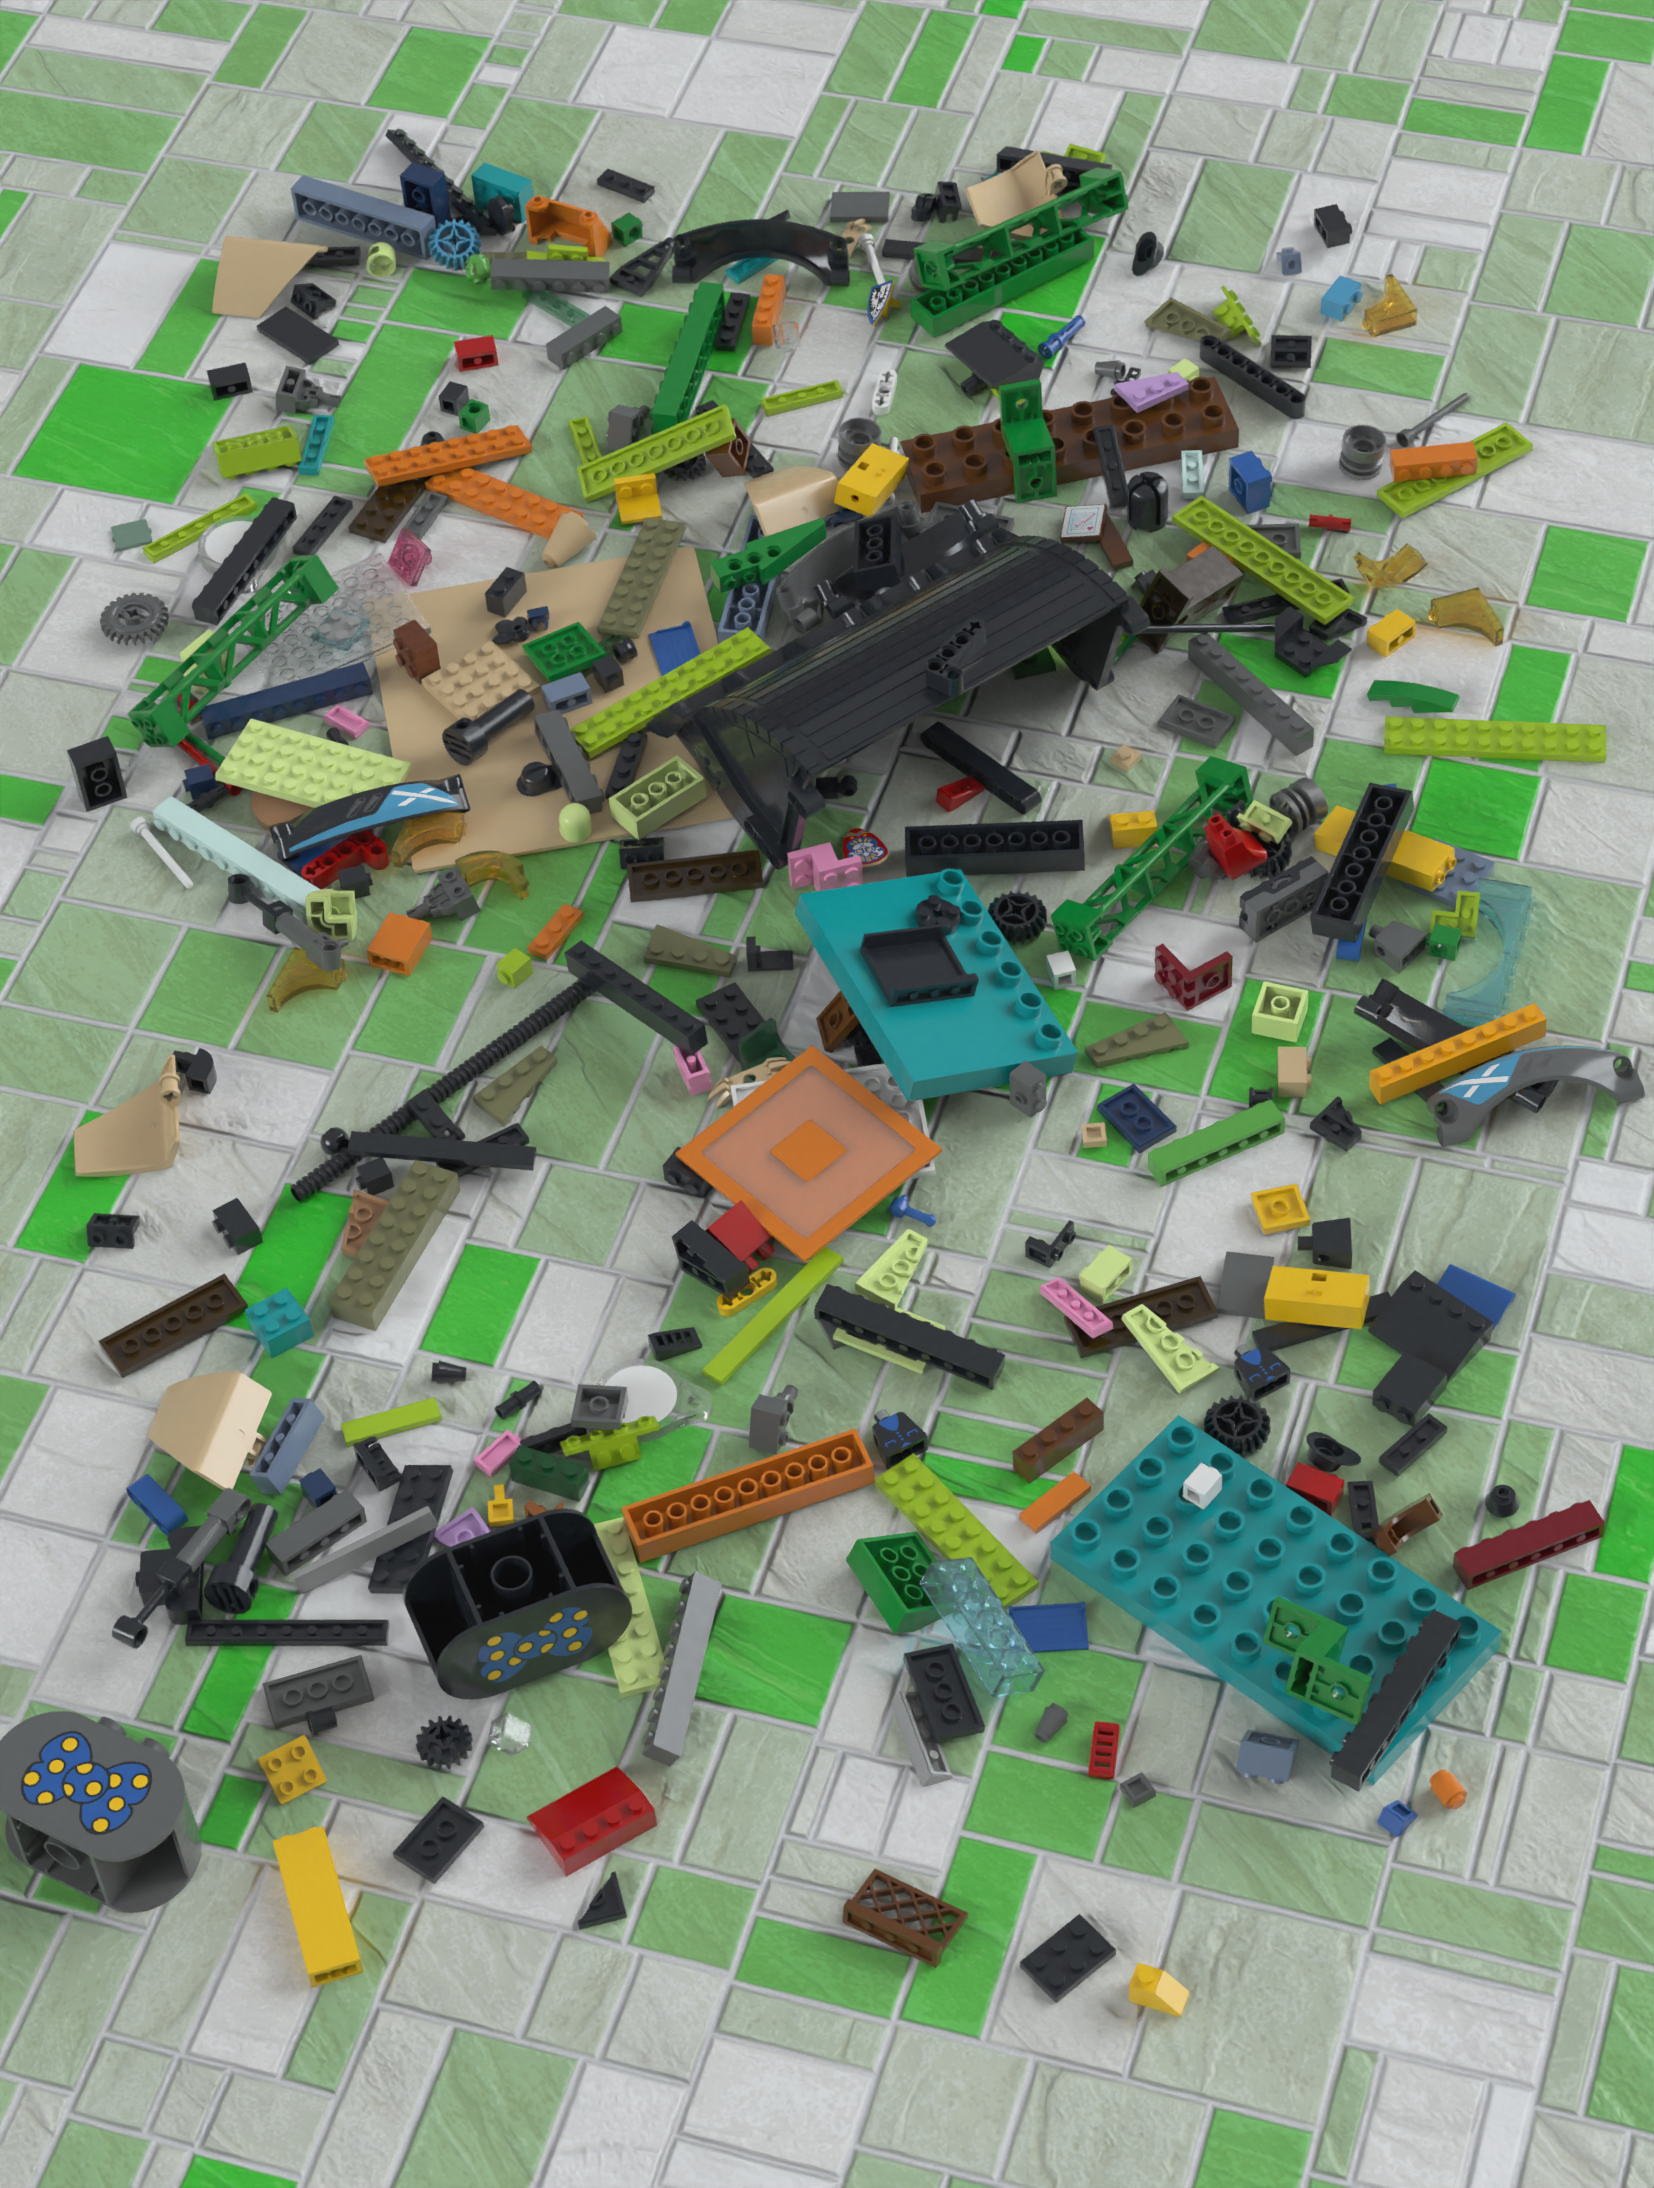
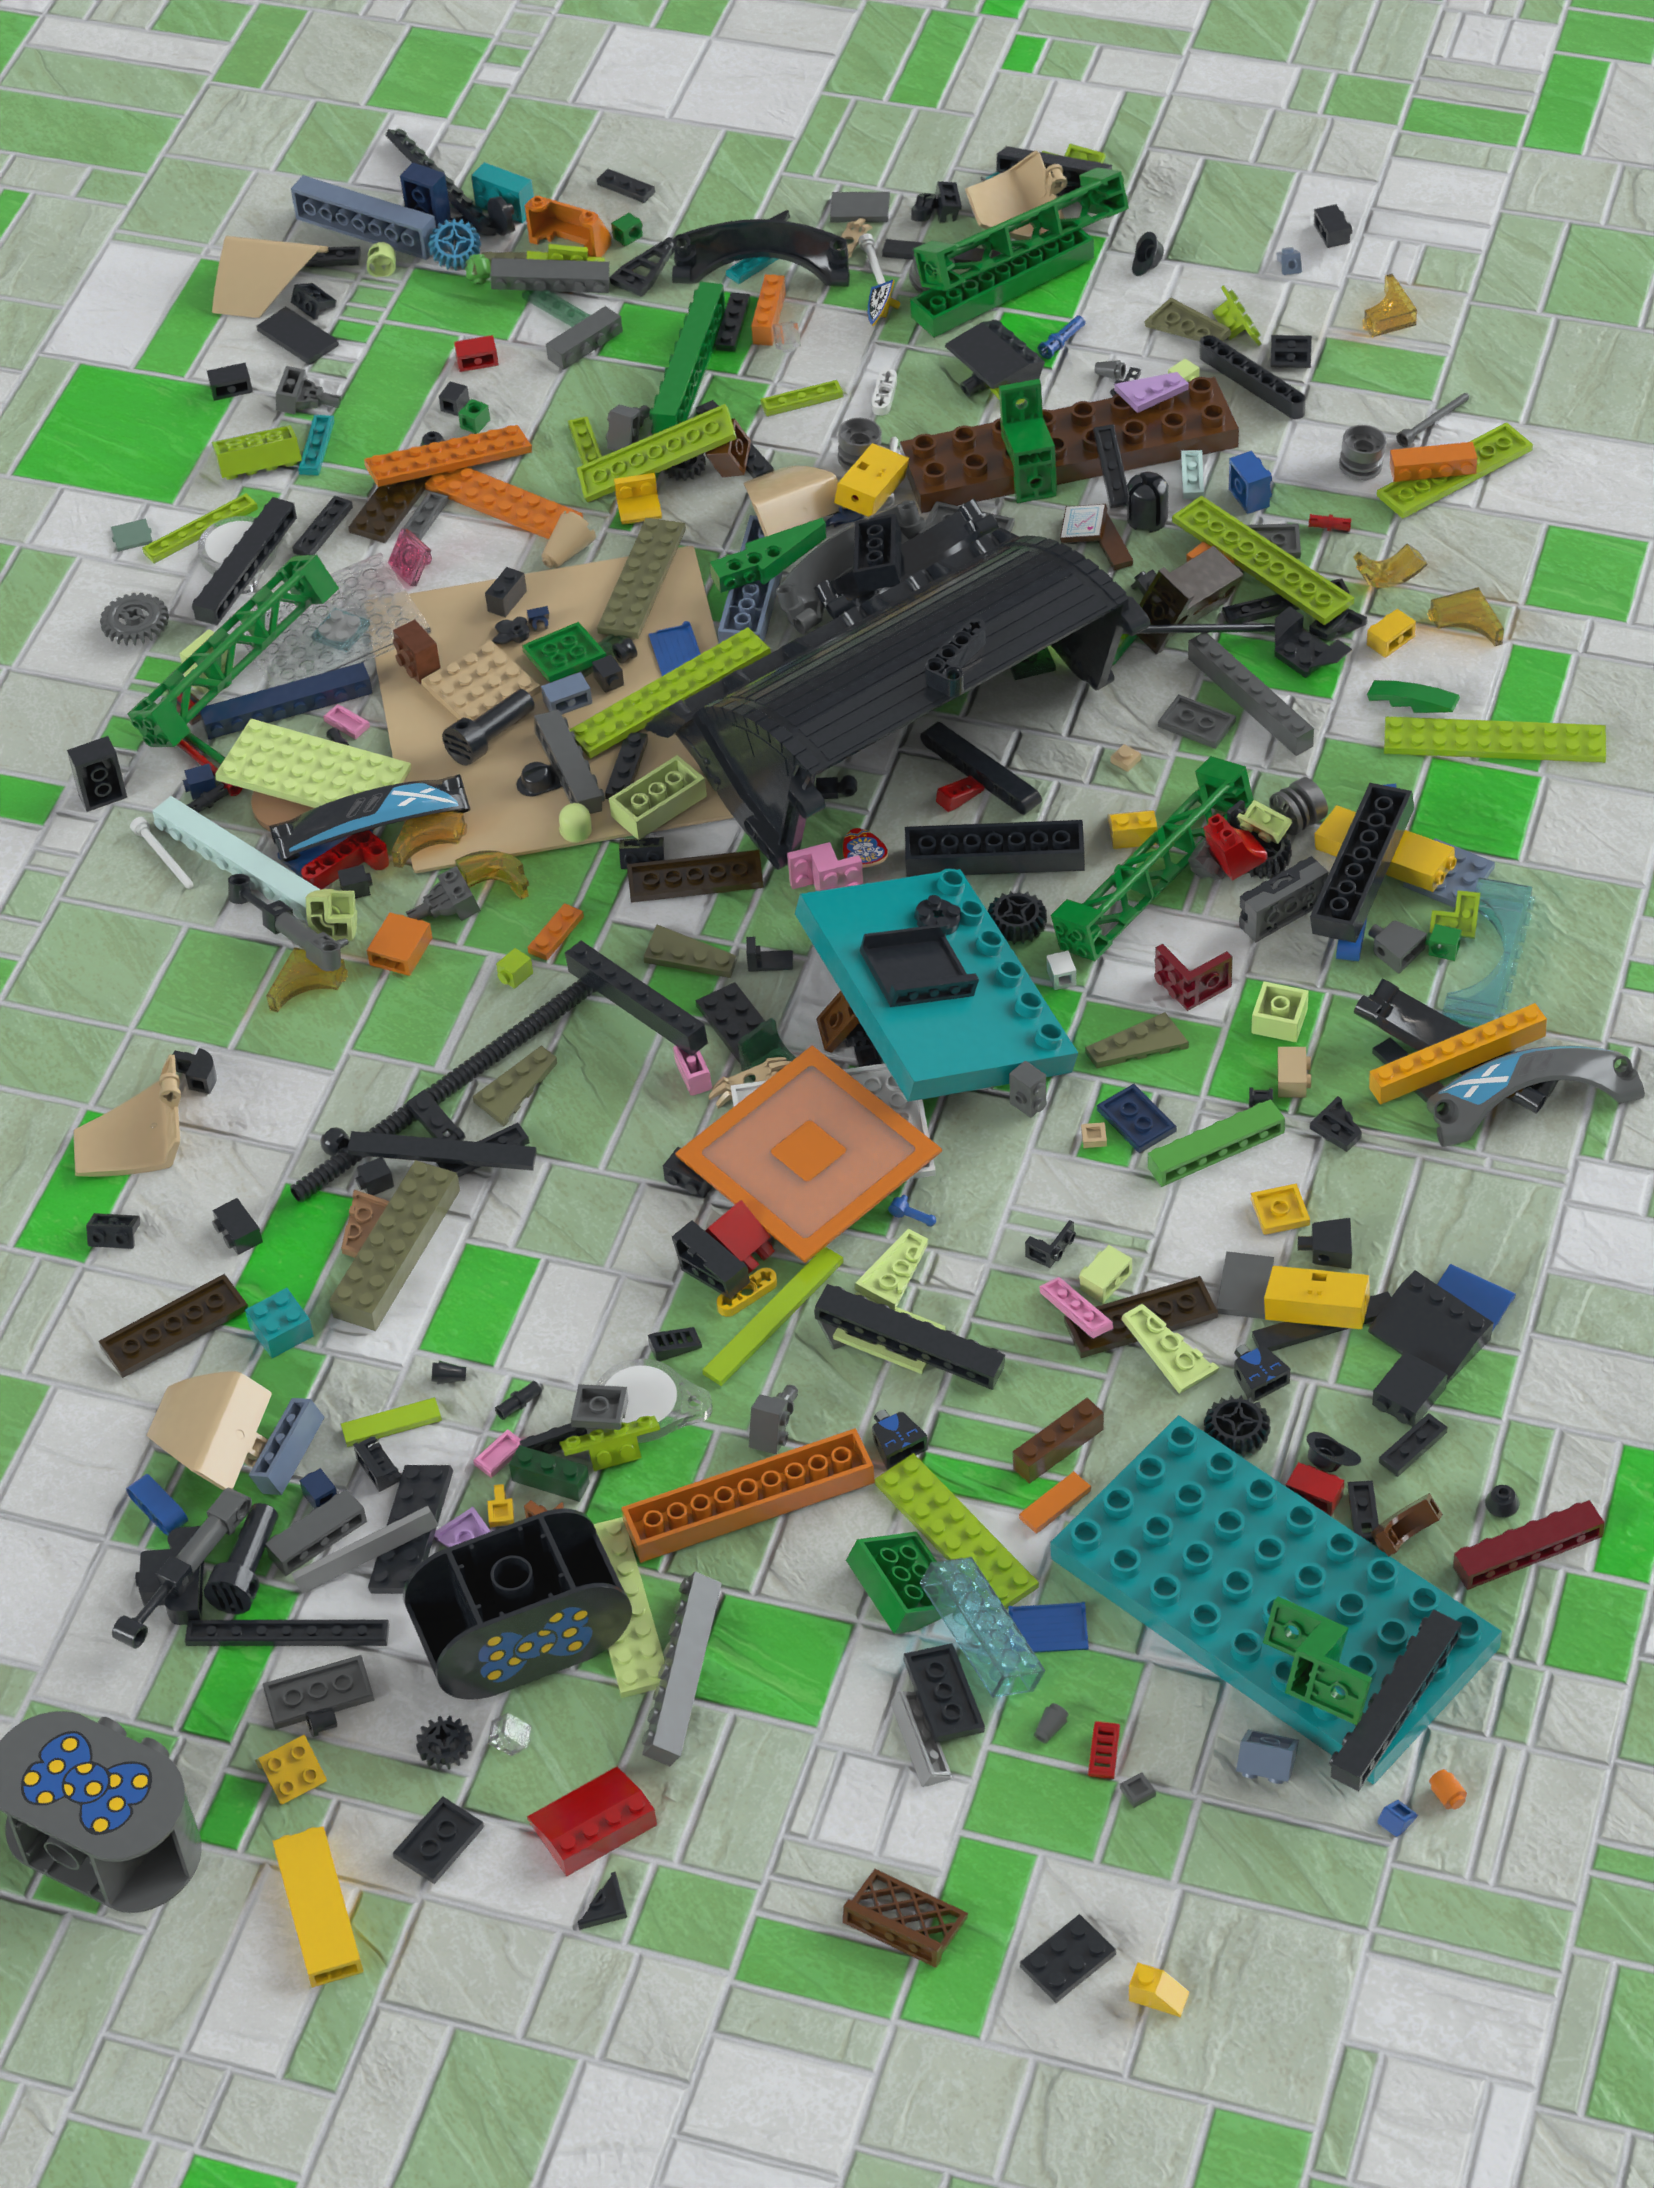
white brick [1183,1463,1222,1510] -> none
dark azure brick [1321,275,1363,321] -> none

